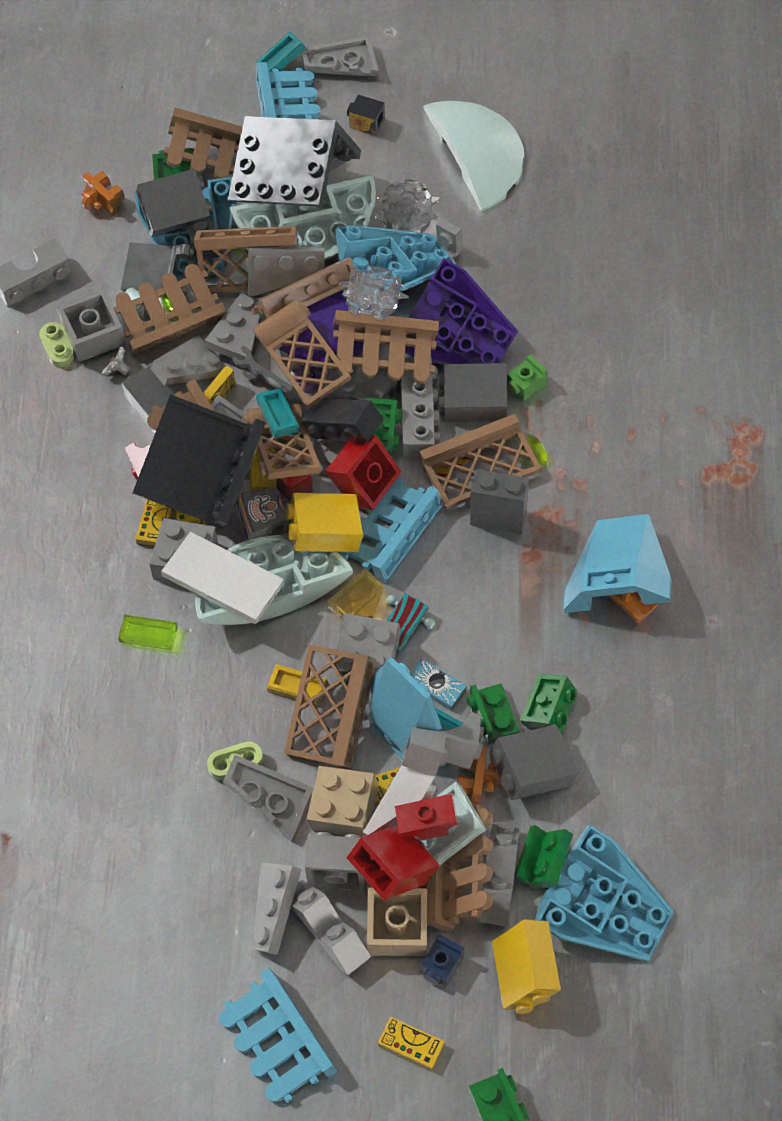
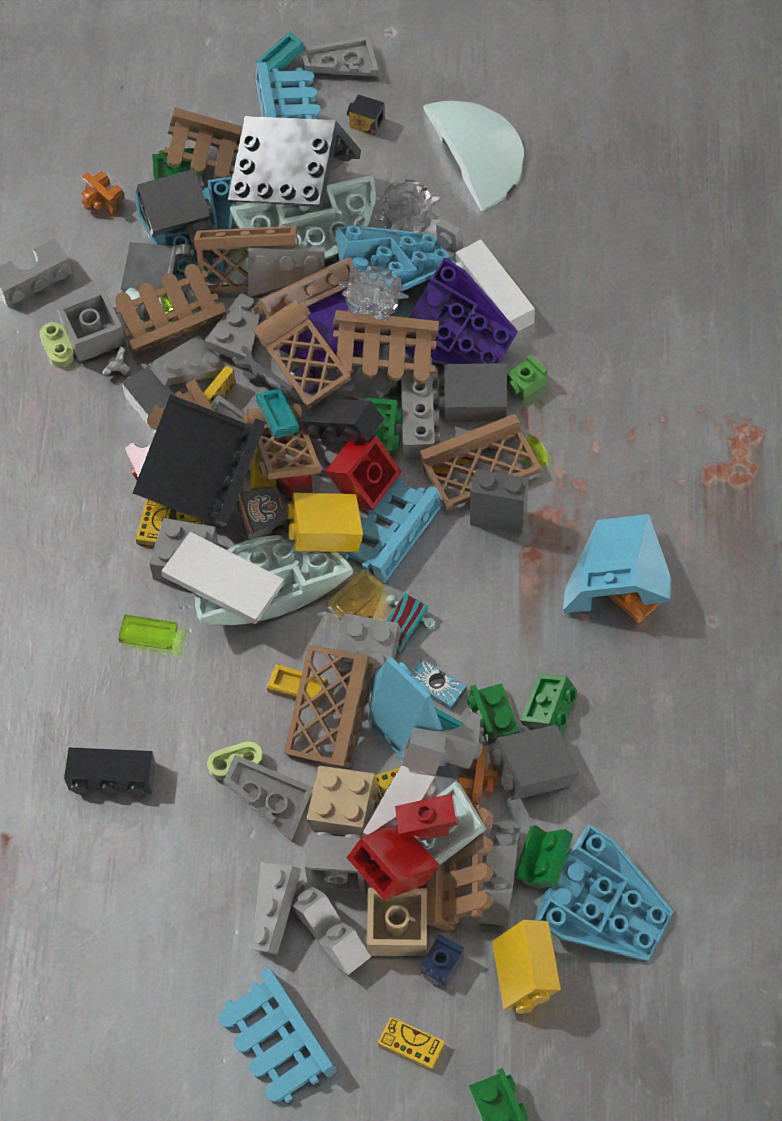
none -> black brick [64,747,156,796]
none -> white brick [455,240,535,331]

